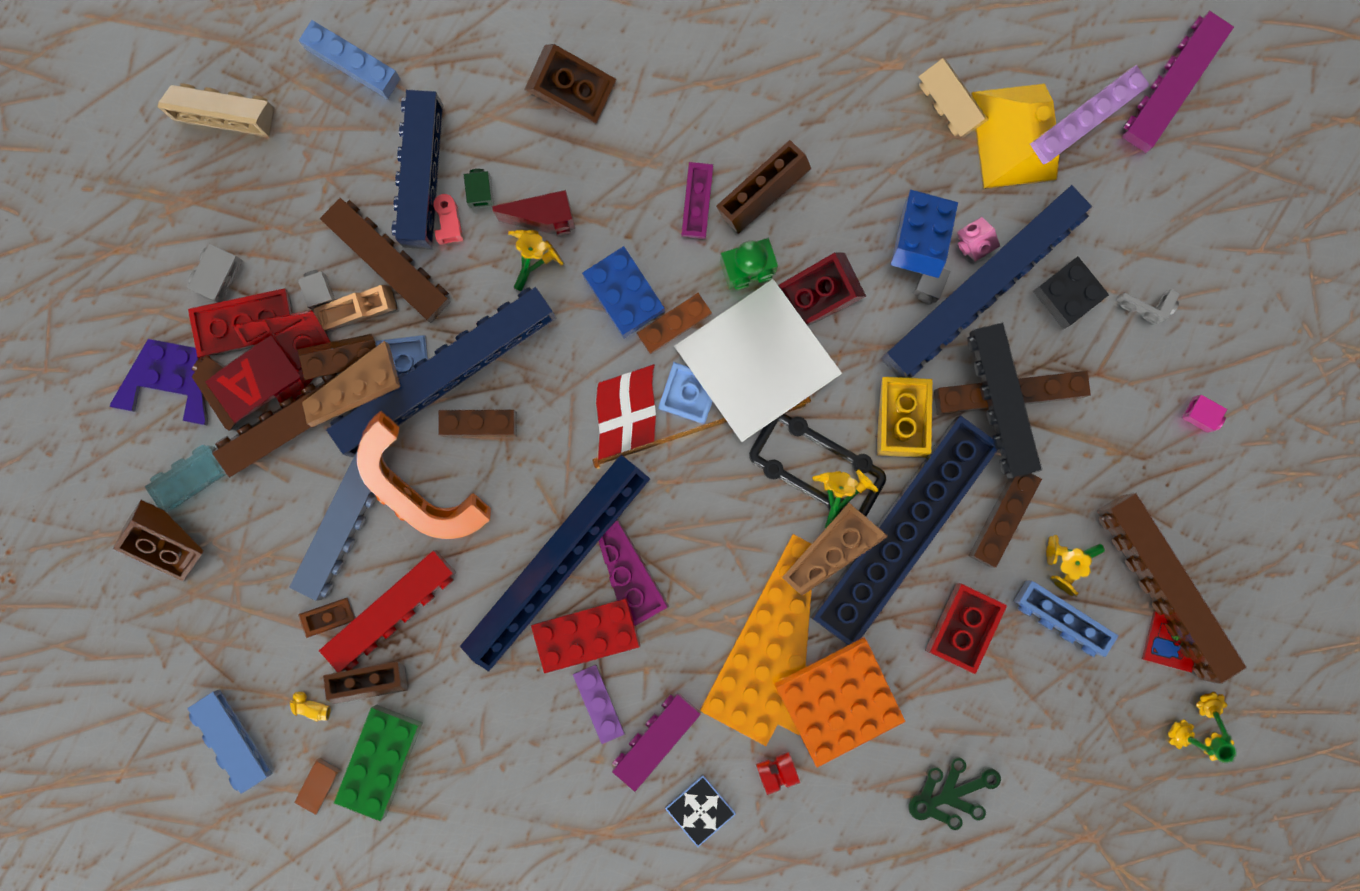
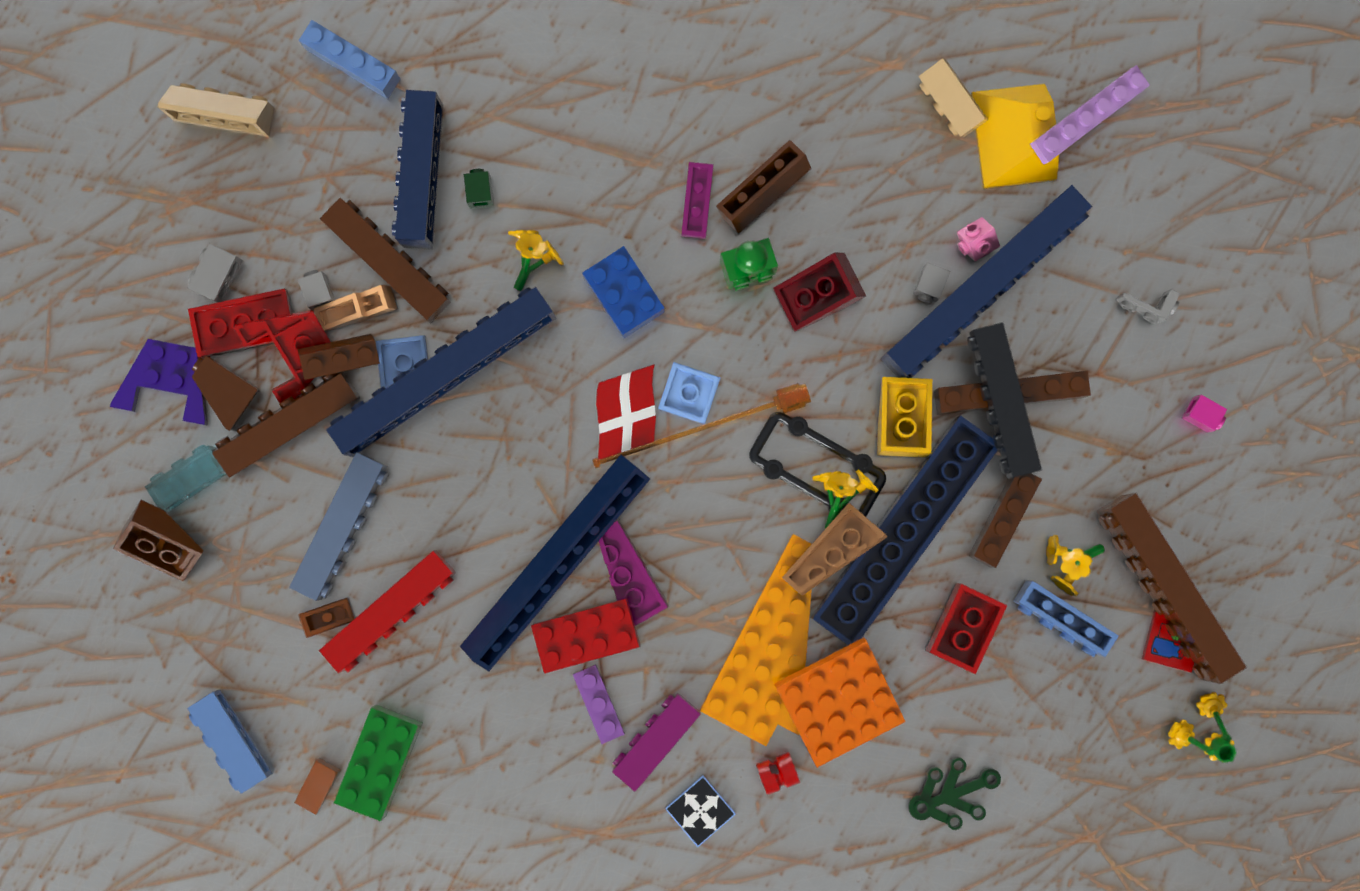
dark red slope [205,336,301,423] -> none
yellow arm [290,692,331,722] -> none
medium nougat wing [302,341,401,427] -> none
reddish brown brick [323,661,408,704] -> none
arch [357,411,491,539] -> none
coral leg [434,194,463,245] -> none
reddish brown brick [439,409,517,437] -> none
dark red slope [492,190,575,236] -> none
reddish brown slope [524,44,616,123] -> none
dark orange plate [637,293,712,354] -> none
white sticker [674,279,842,442] -> none
blue brick [891,189,958,278] -> none
black brick [1033,256,1109,329] -> none
magenta brick [1122,11,1234,153] -> none

